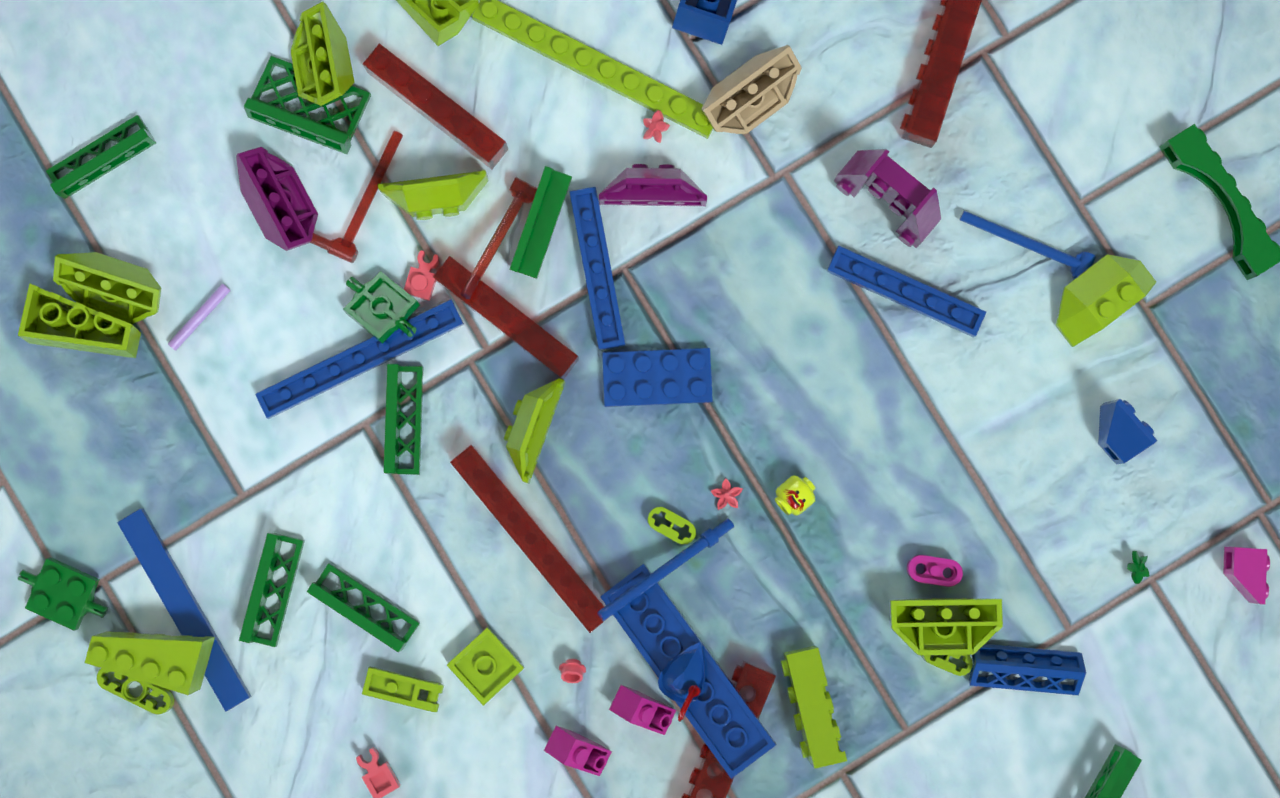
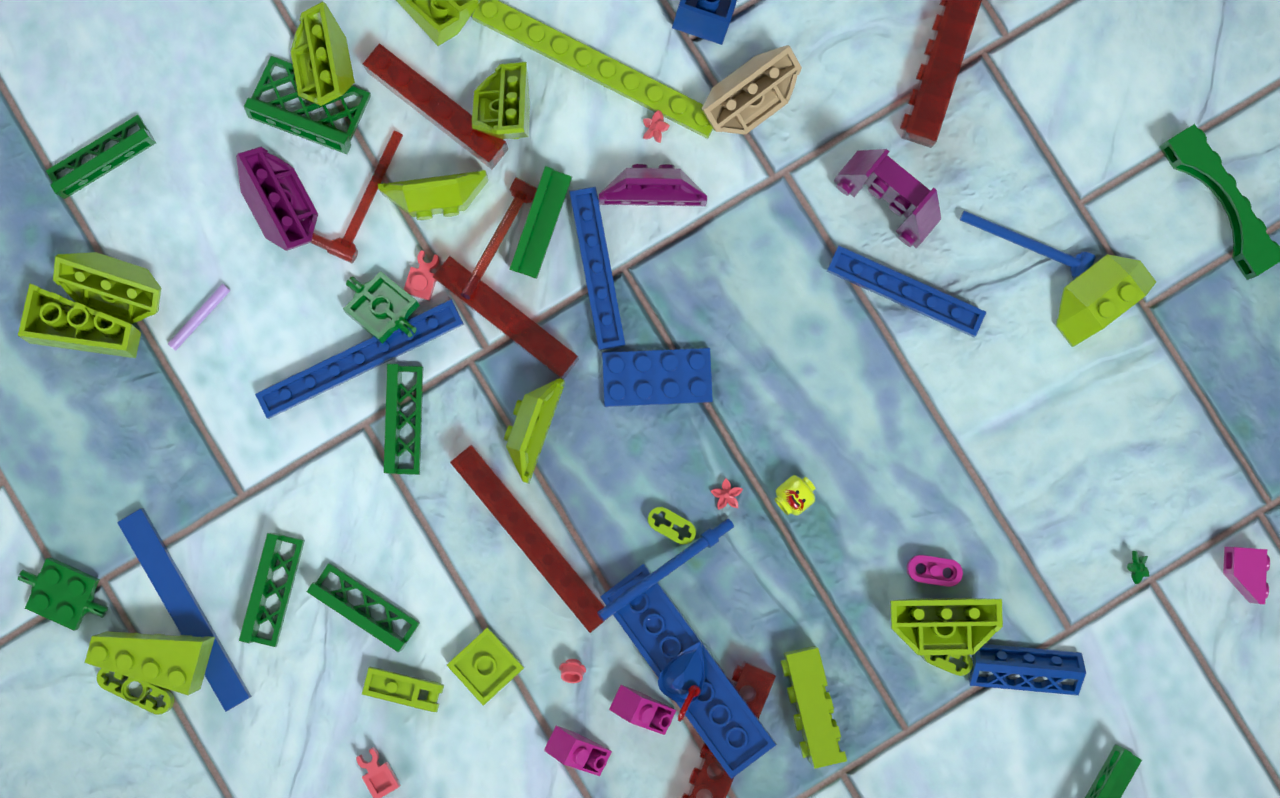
blue slope [1098,399,1158,464] -> none
none -> lime wedge [472,62,530,139]

